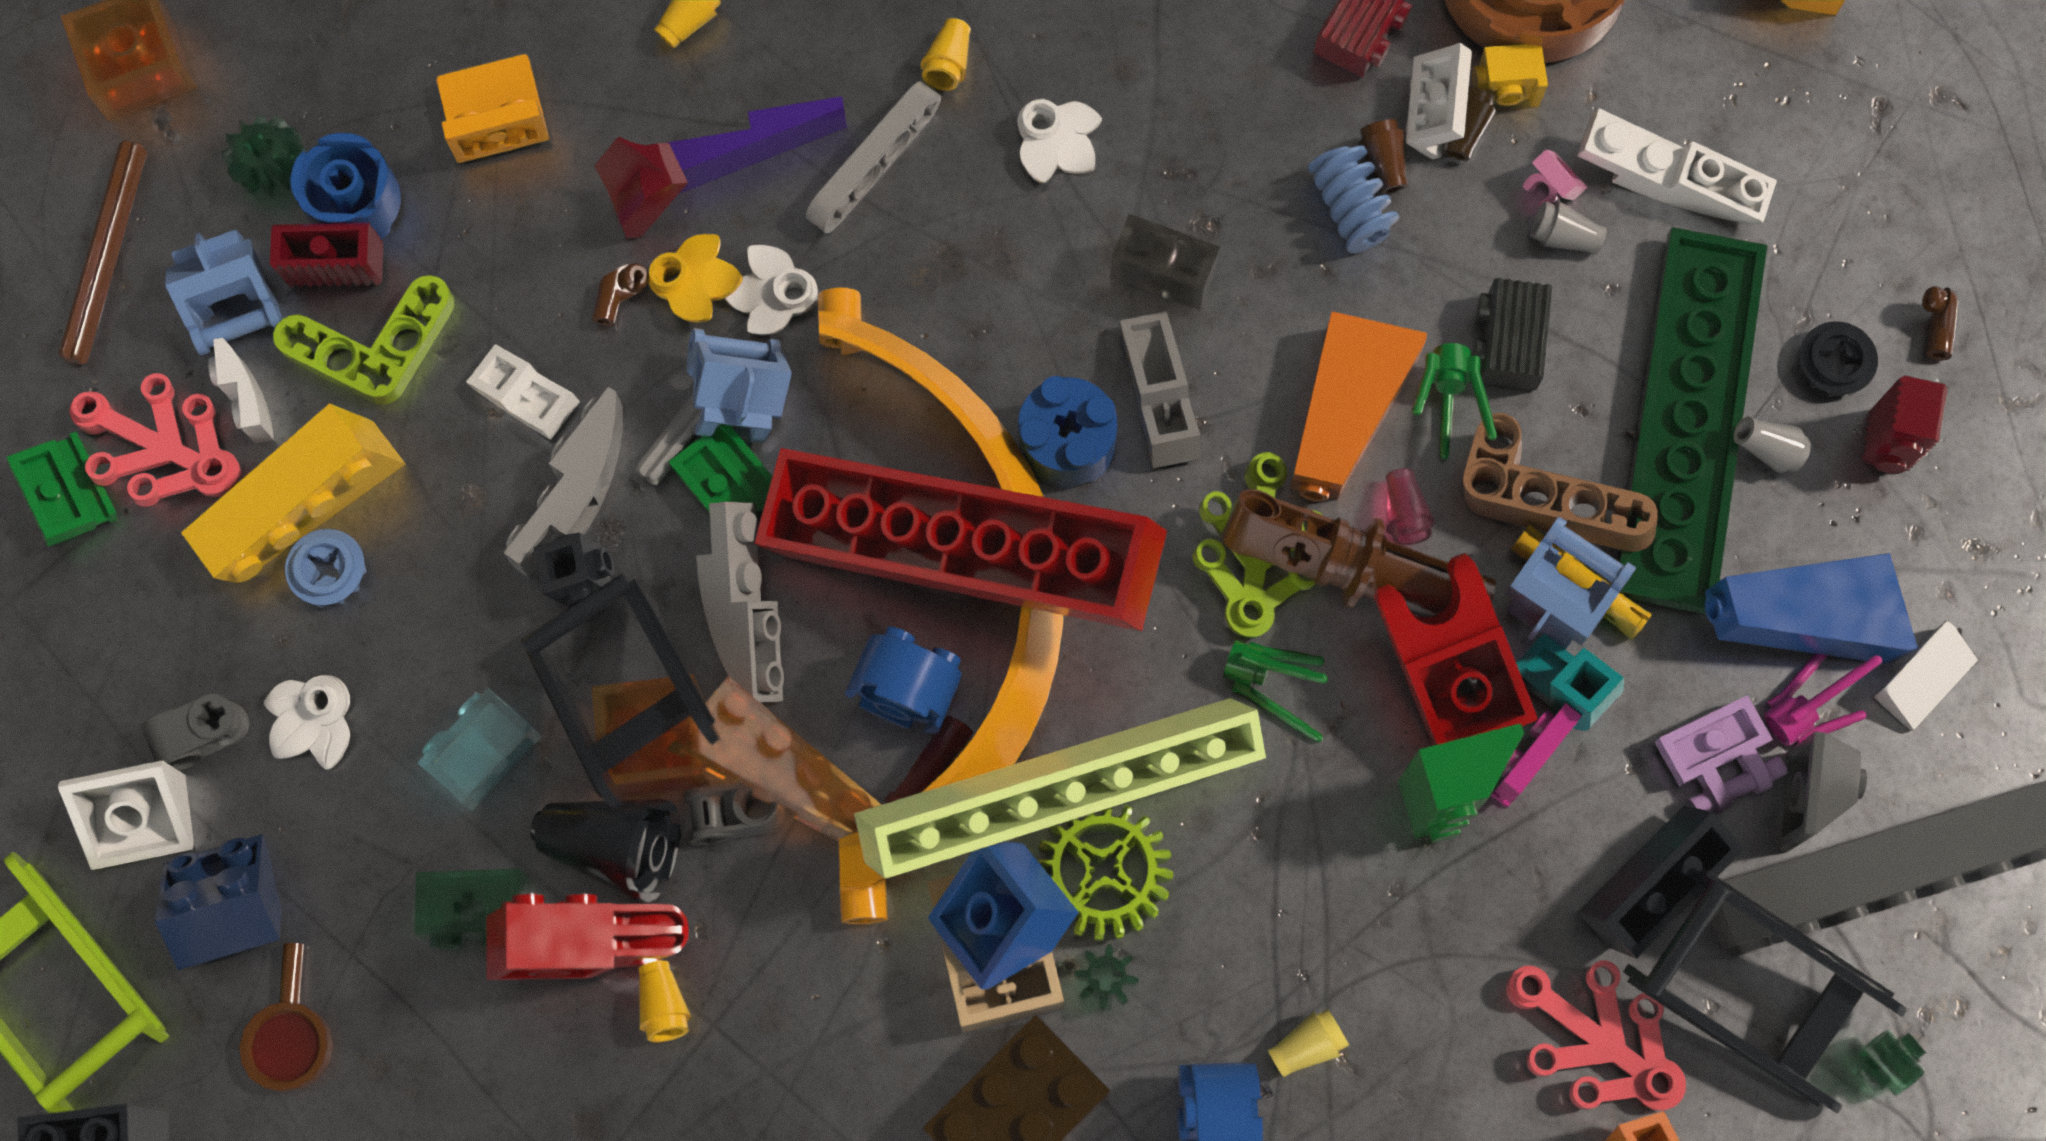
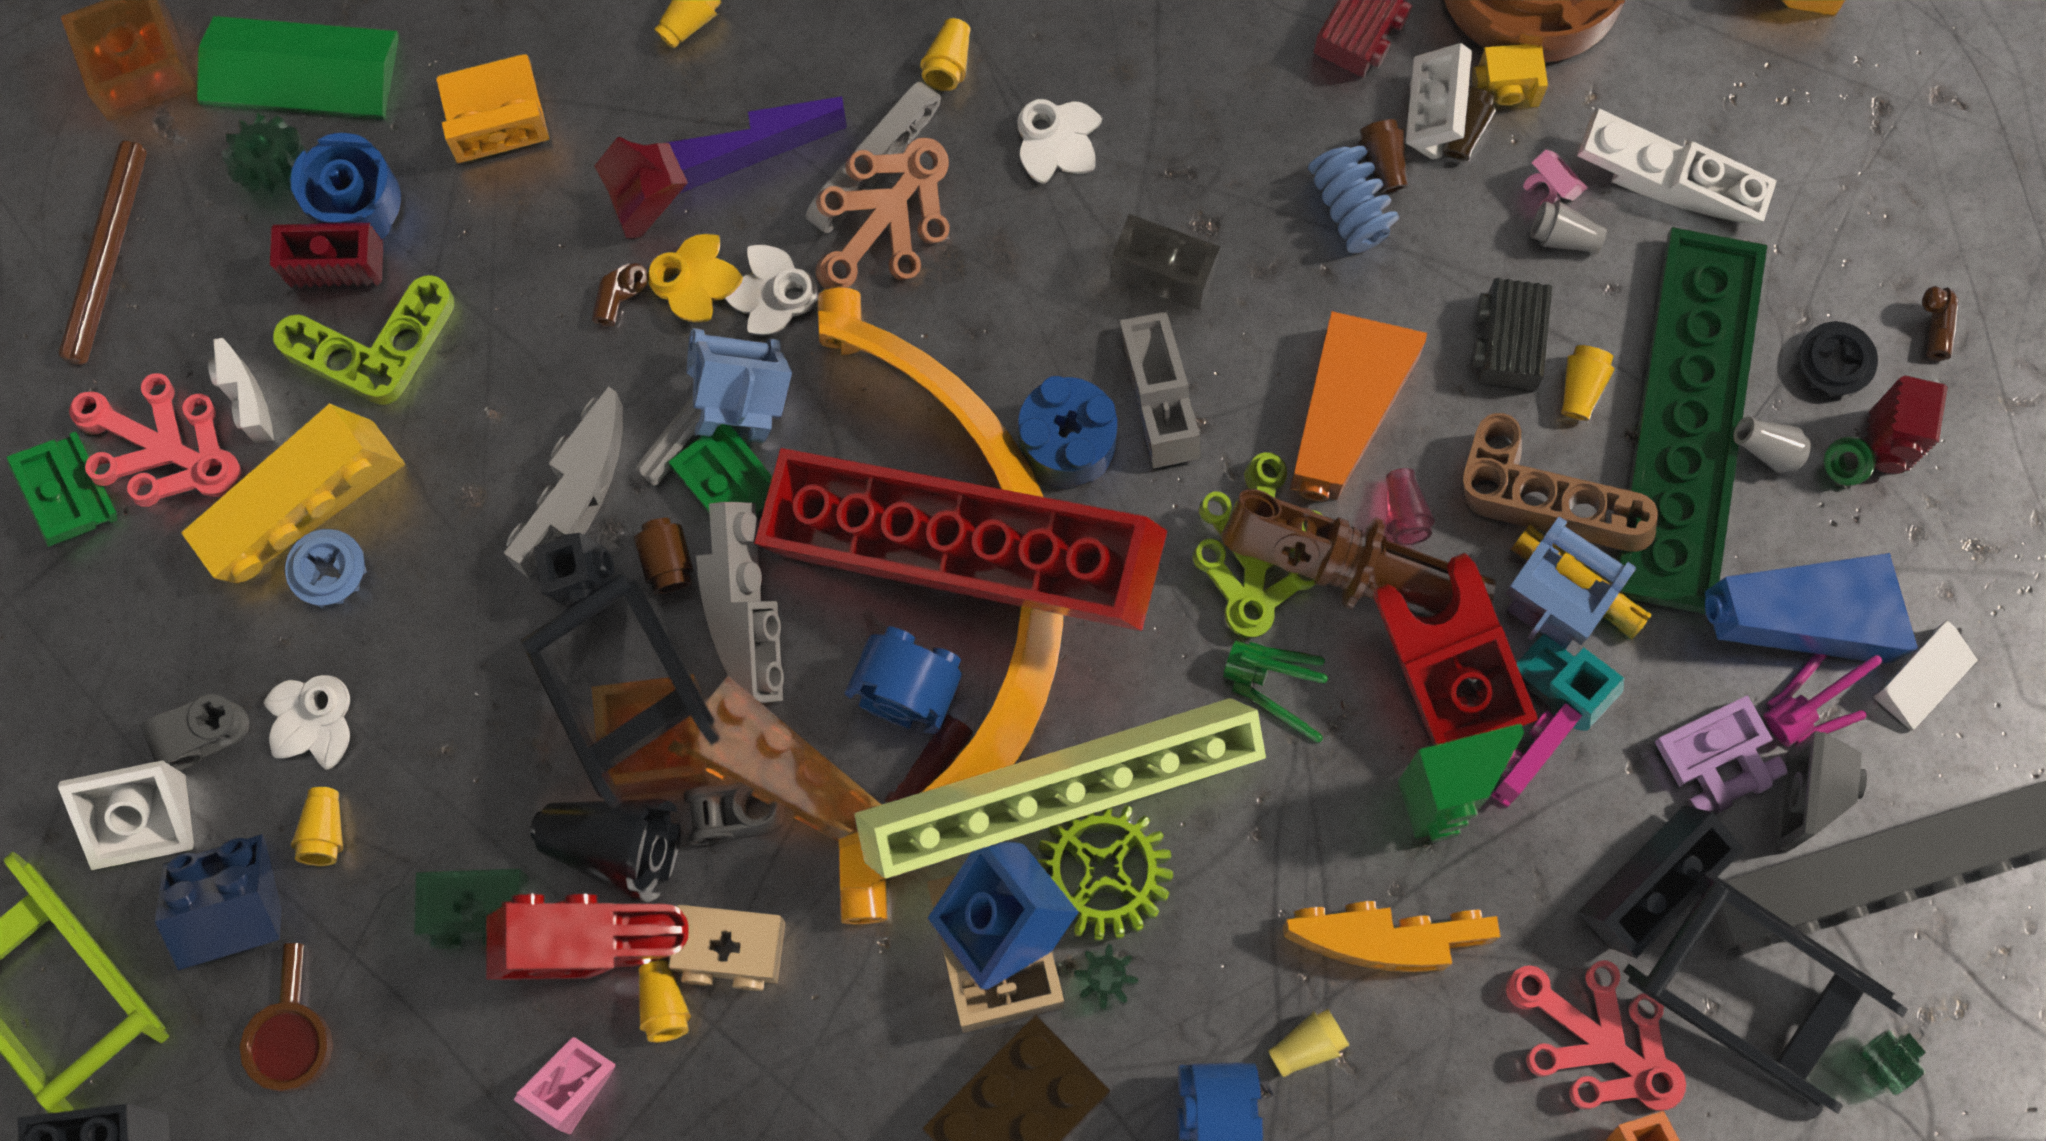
medium blue piece [165,229,283,356] -> none
clear light blue brick [417,687,542,811] -> none
white slope [466,344,580,440] -> none
green plant [1412,343,1497,460] -> none
none -> green slope [197,16,399,120]
none -> yellow cone [291,787,343,866]
none -> bright pink slope [514,1036,616,1135]
none -> reddish brown brick [634,517,694,595]
none -> tan brick [669,905,786,991]
none -> nougat plant [815,138,950,289]
none -> light orange slope [1283,901,1500,972]
none -> yellow cone [1561,345,1615,421]
none -> green plate [1824,436,1876,486]

